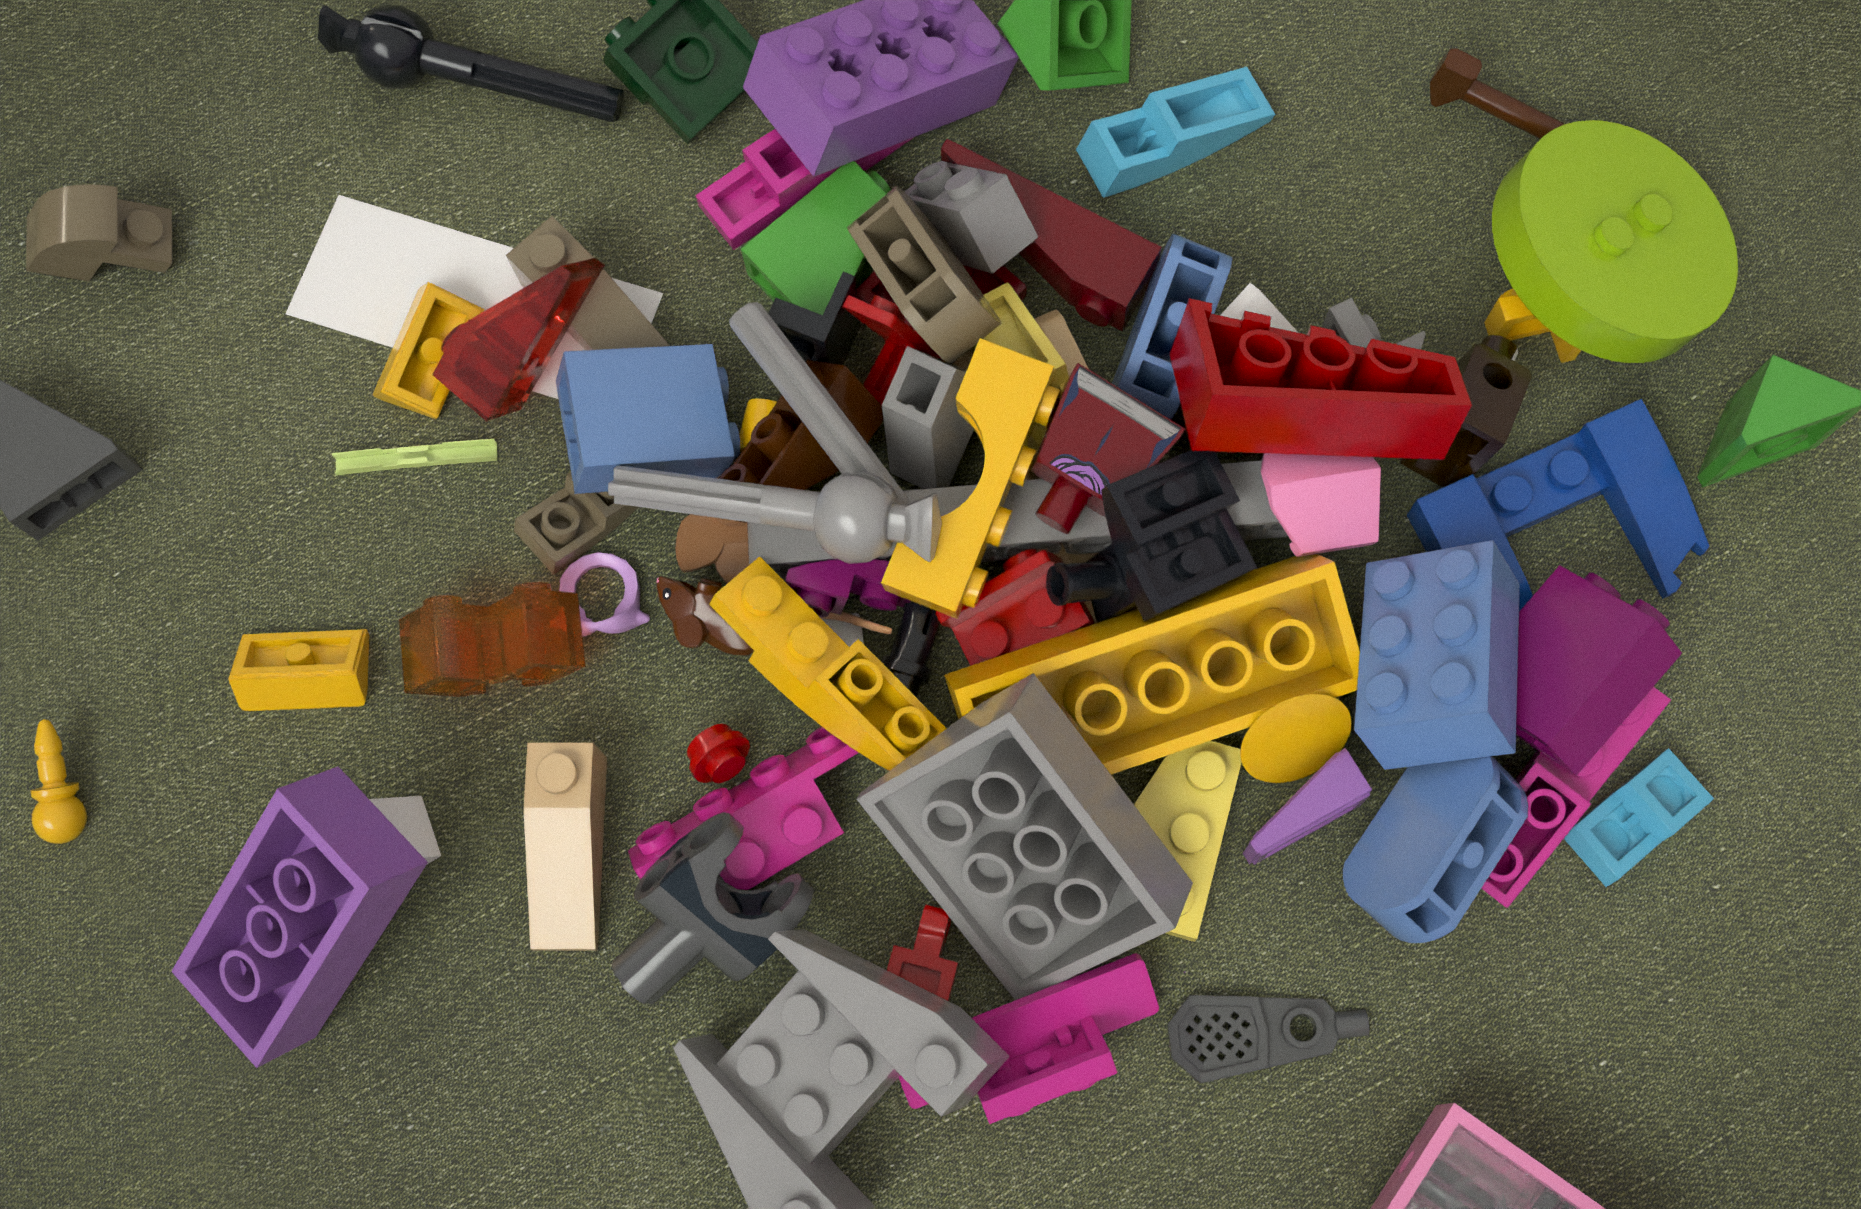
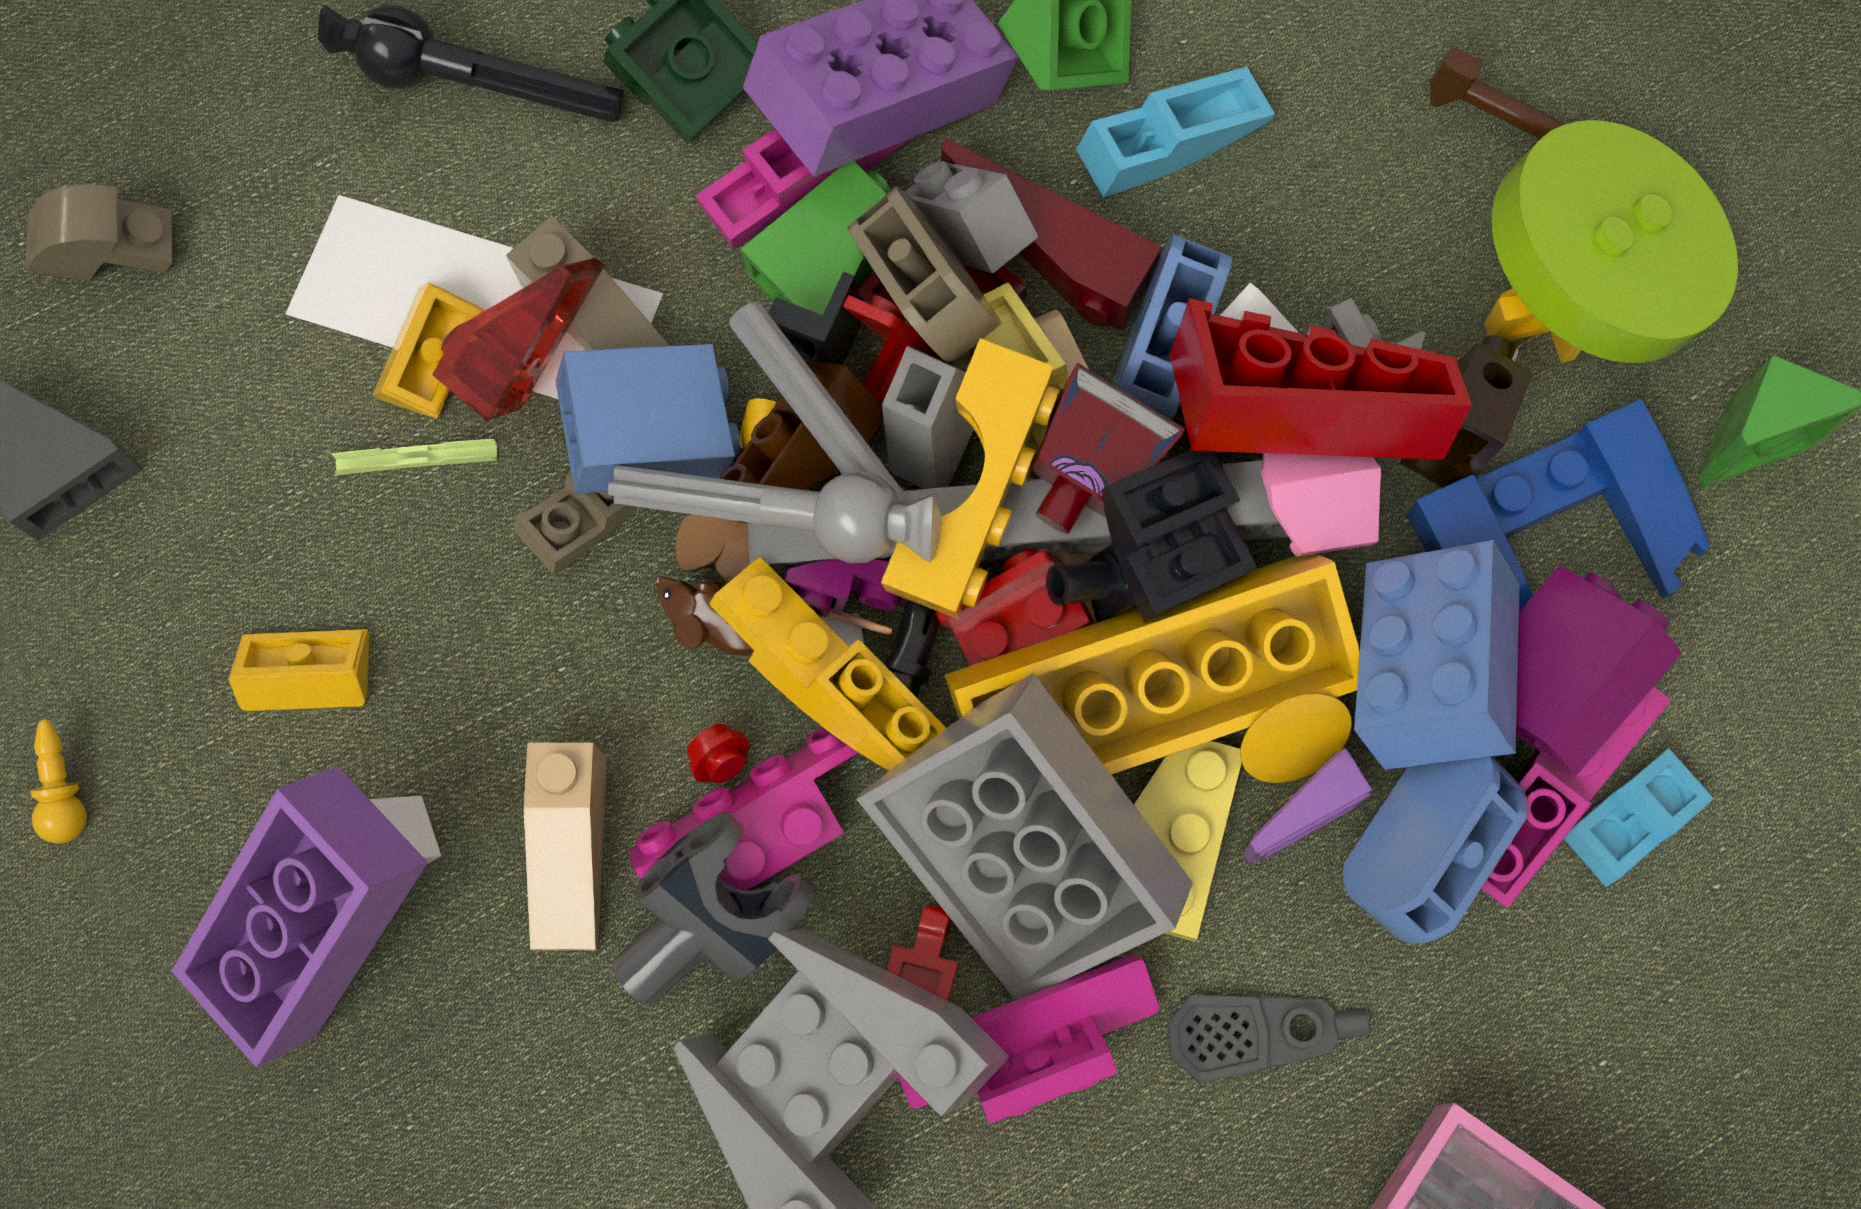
clear orange brick [399,582,586,697] -> none
lavender piece [552,552,650,637] -> none

